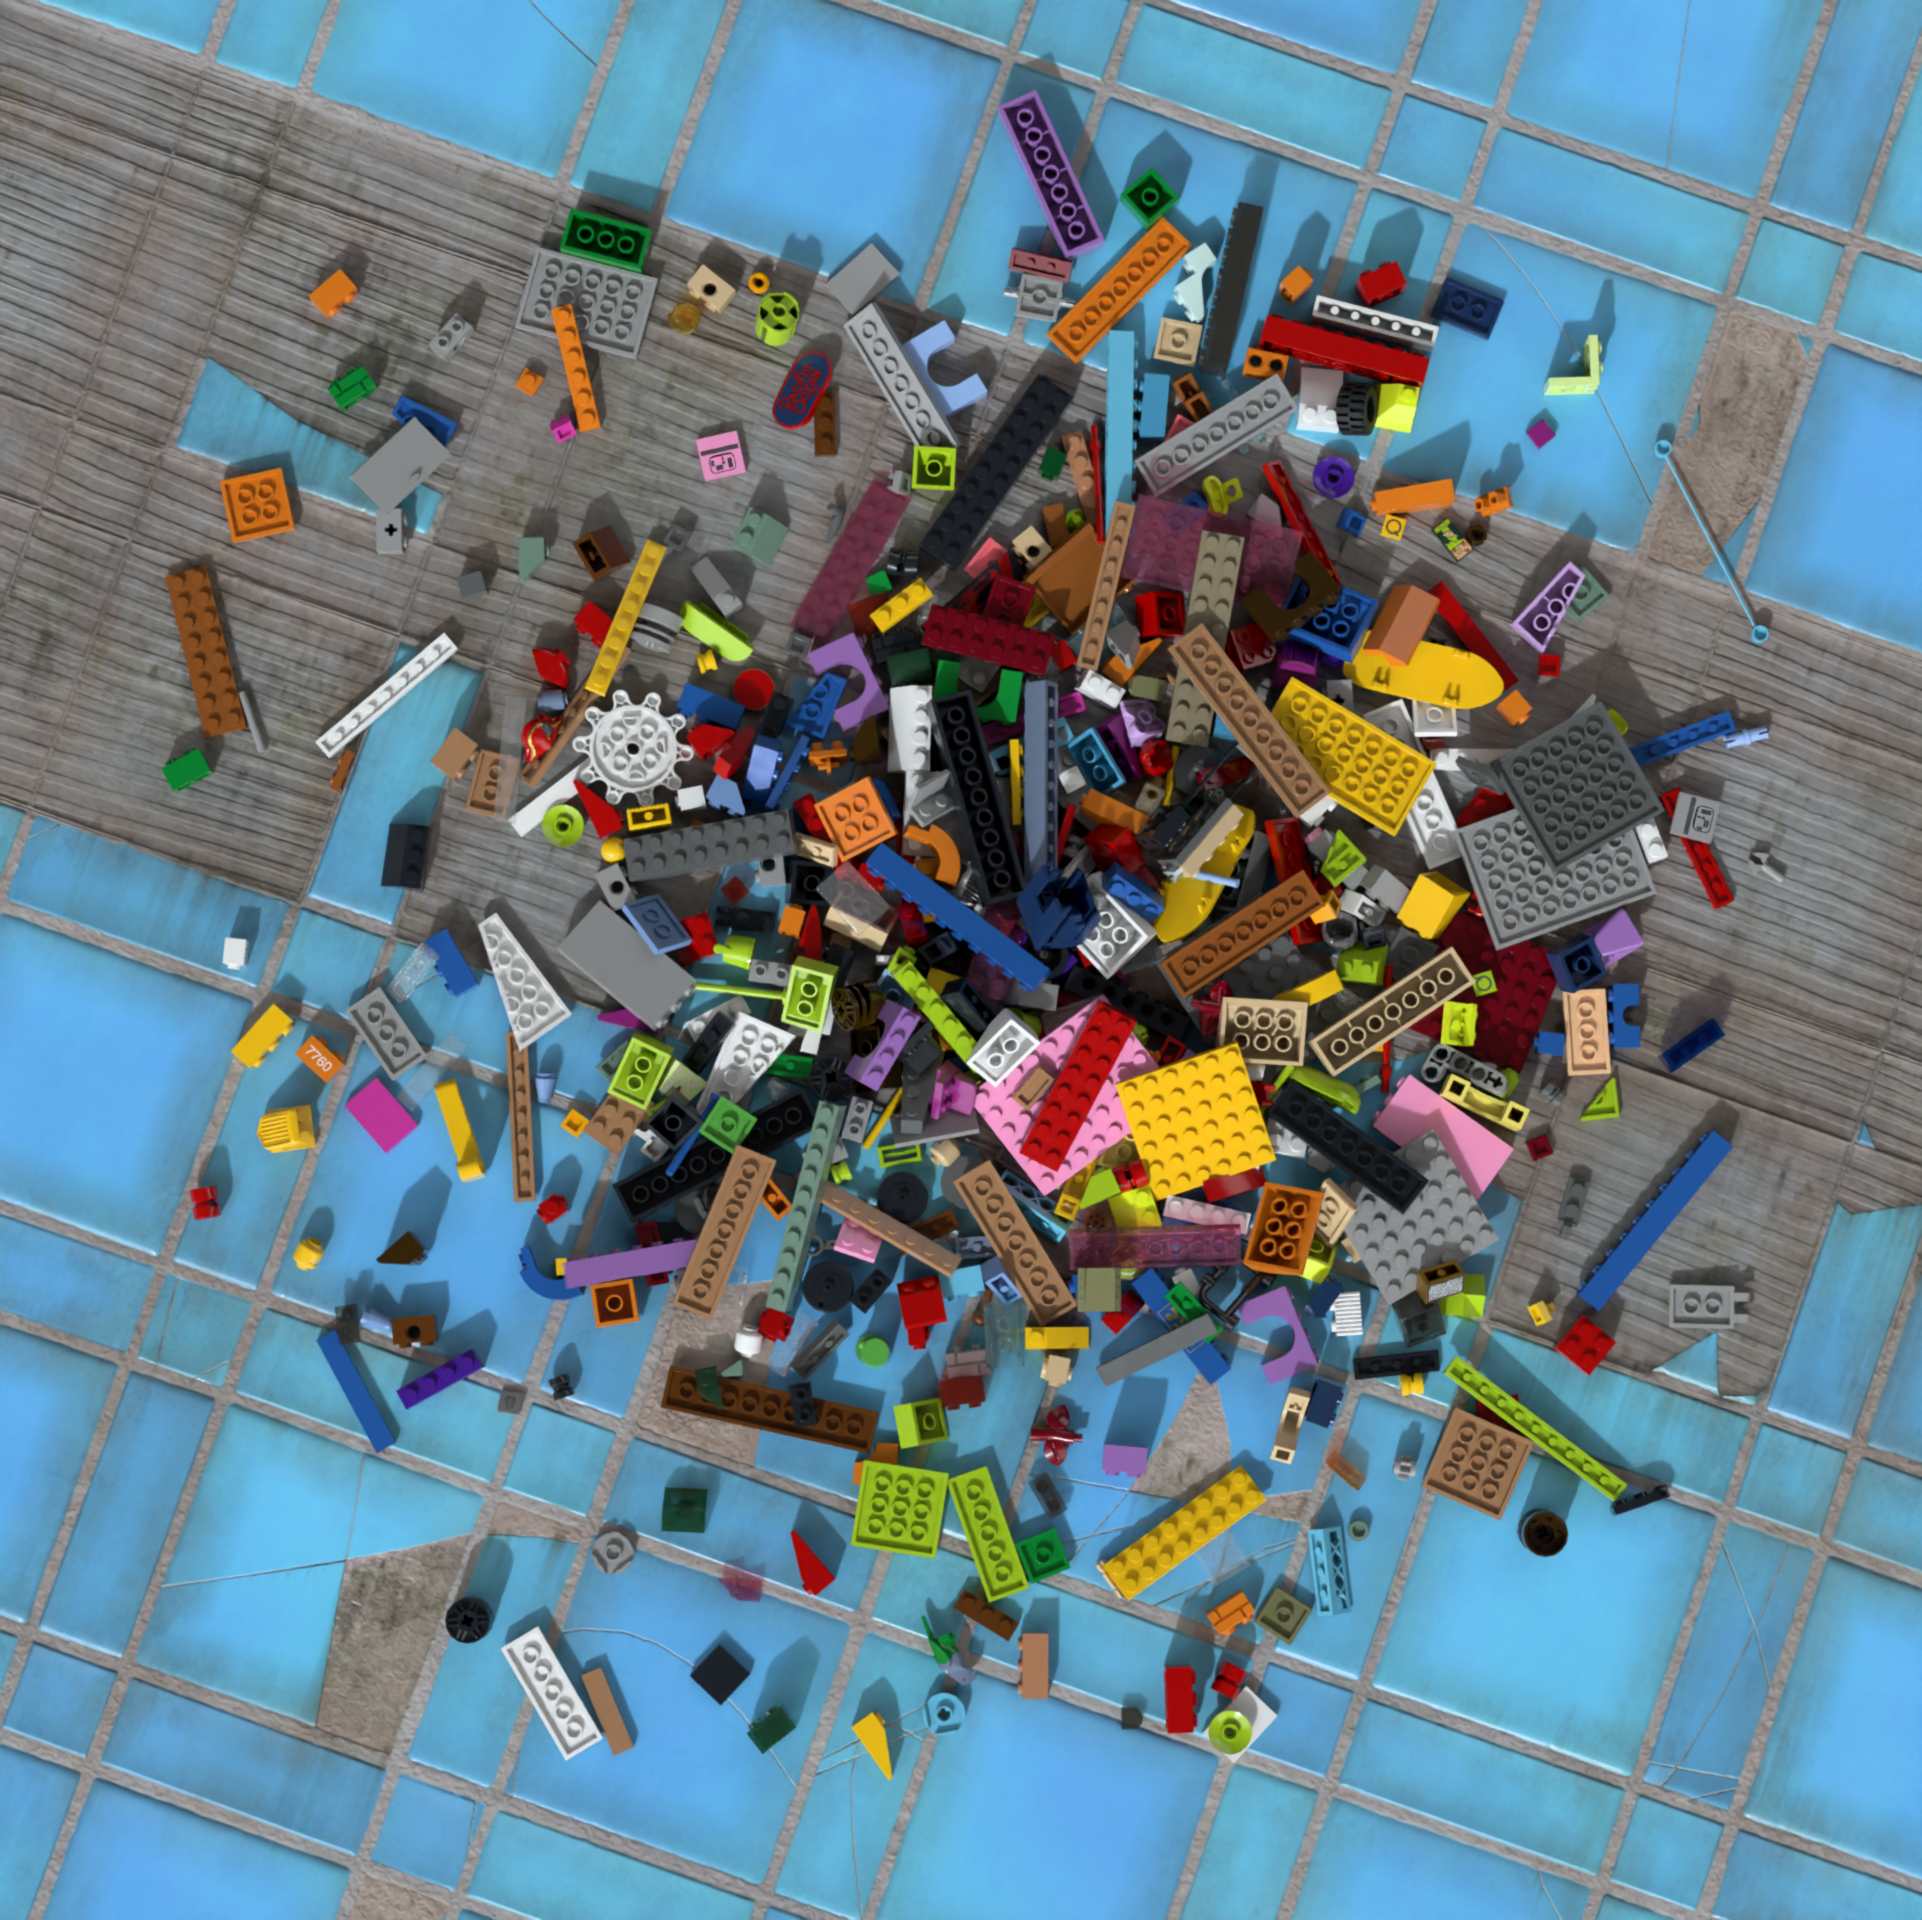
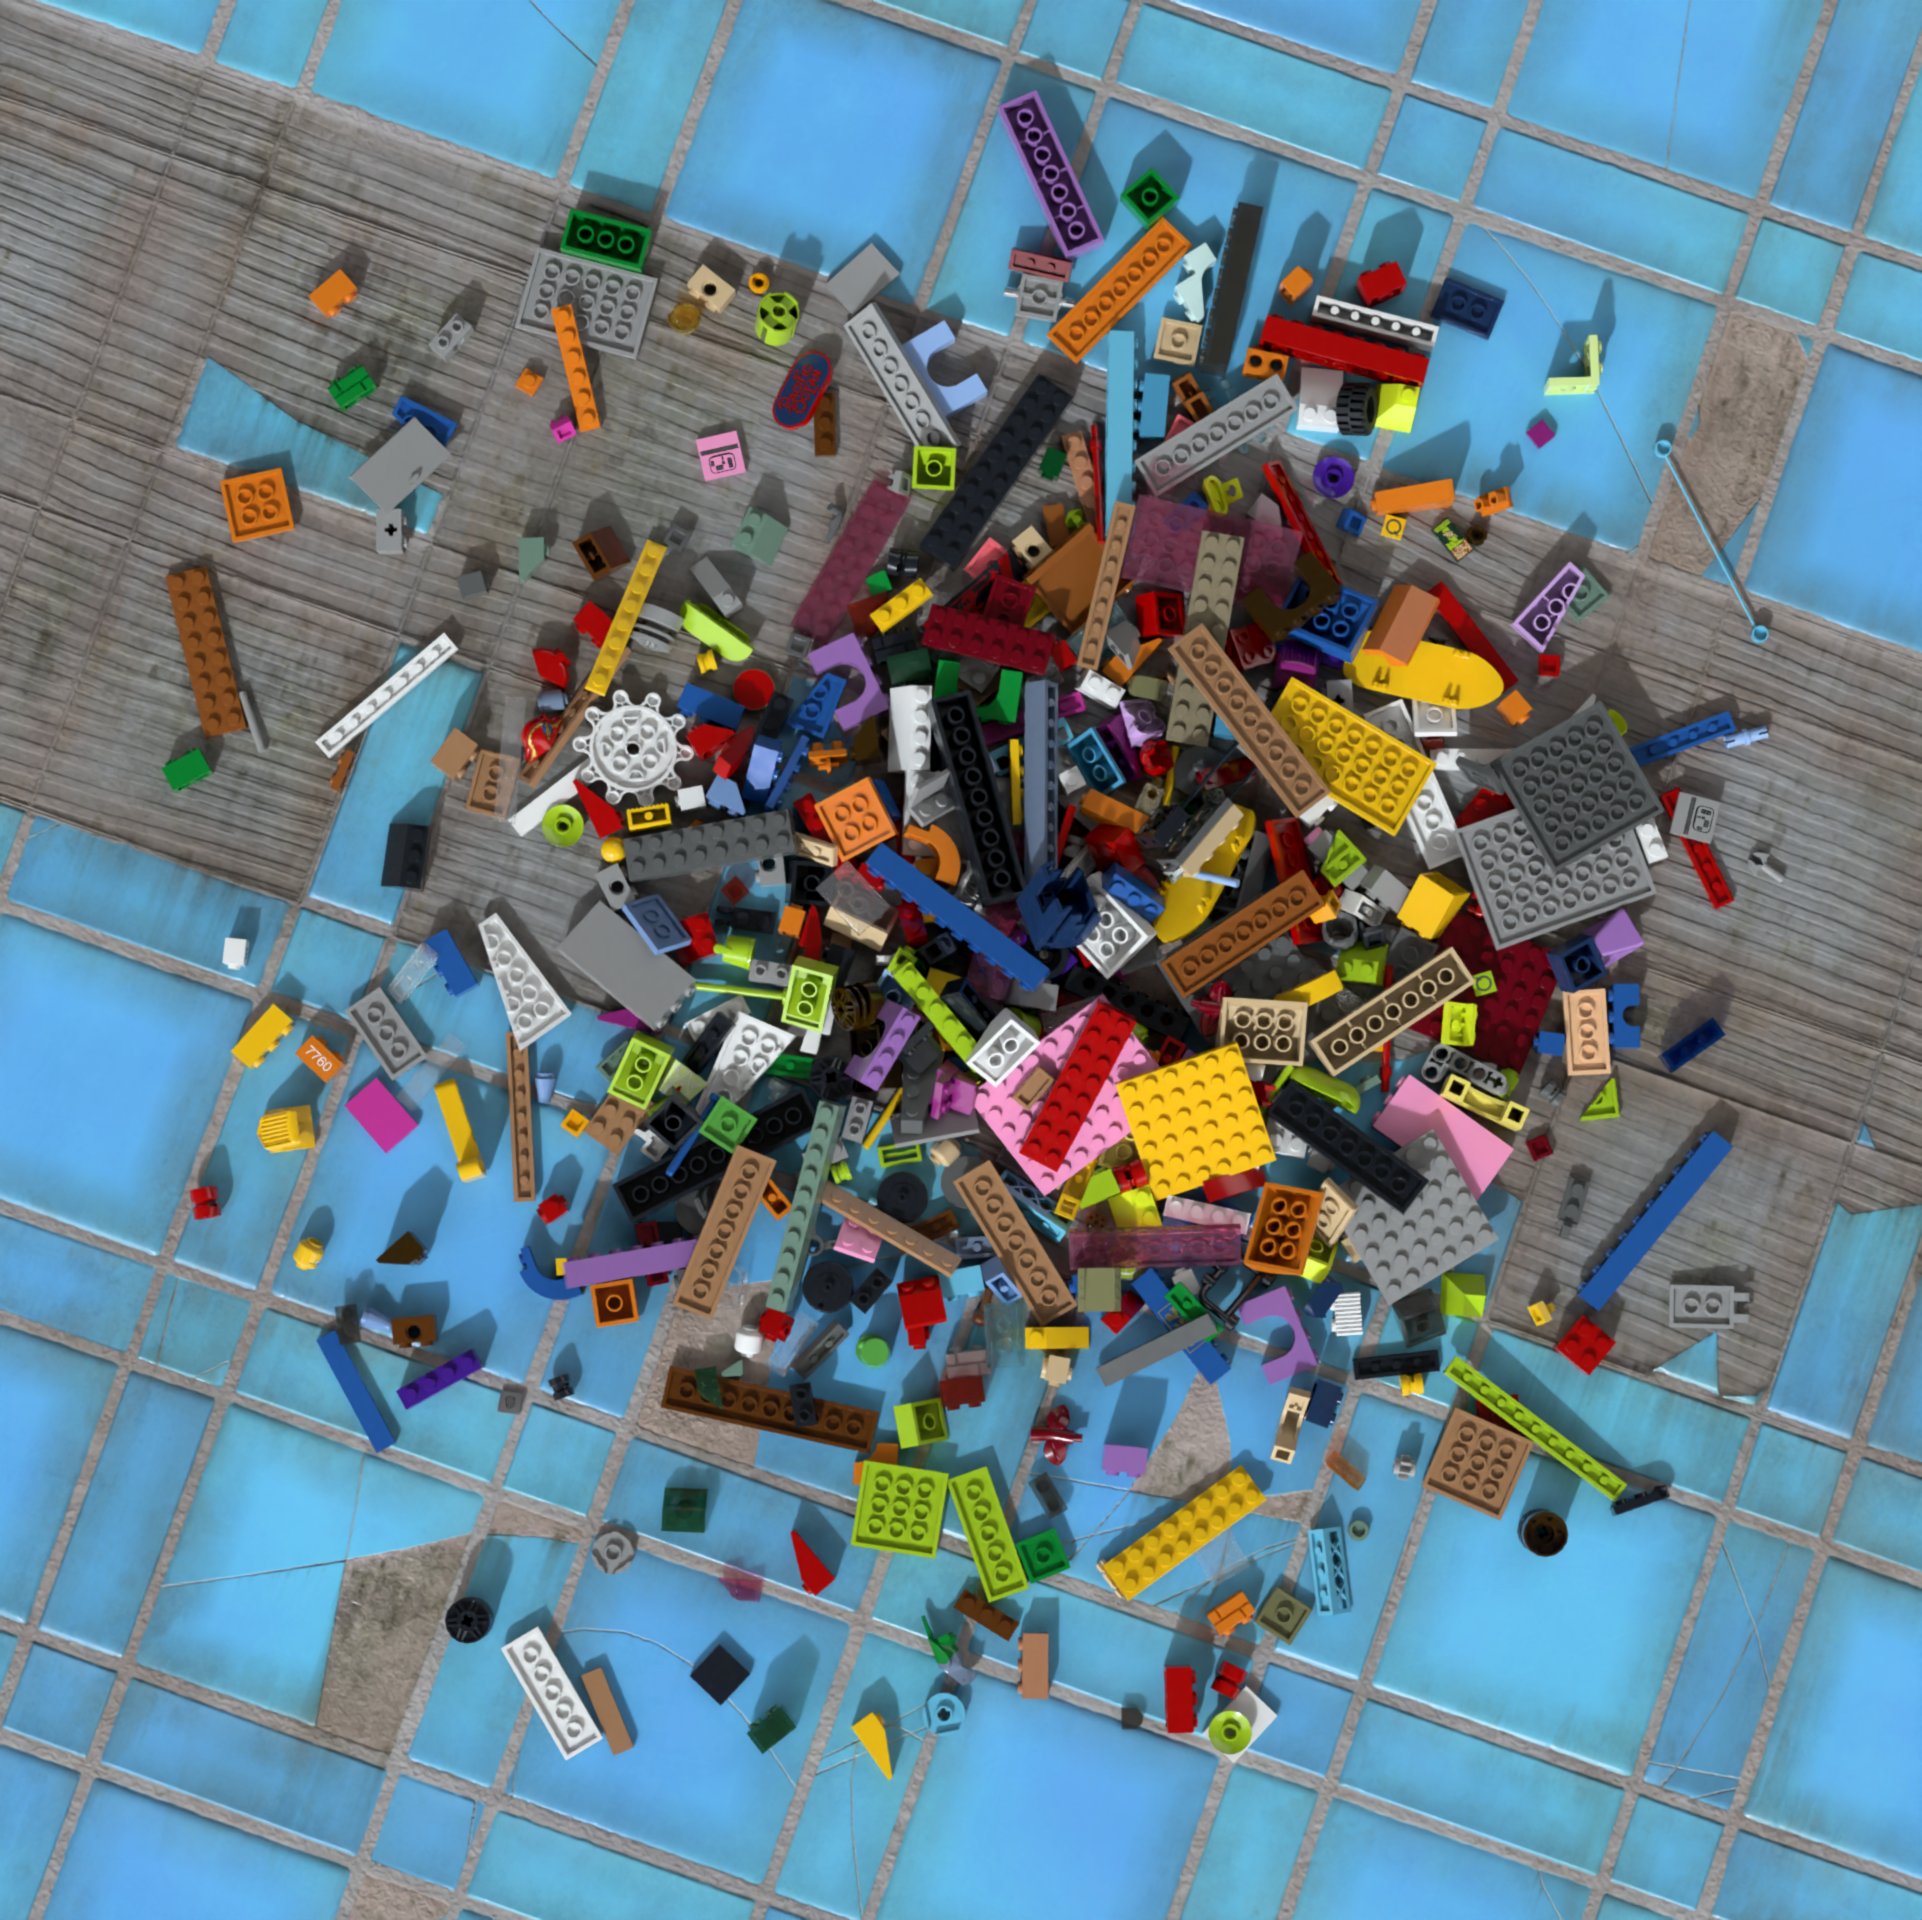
pearl gold brick [1416,1260,1466,1304] -> none

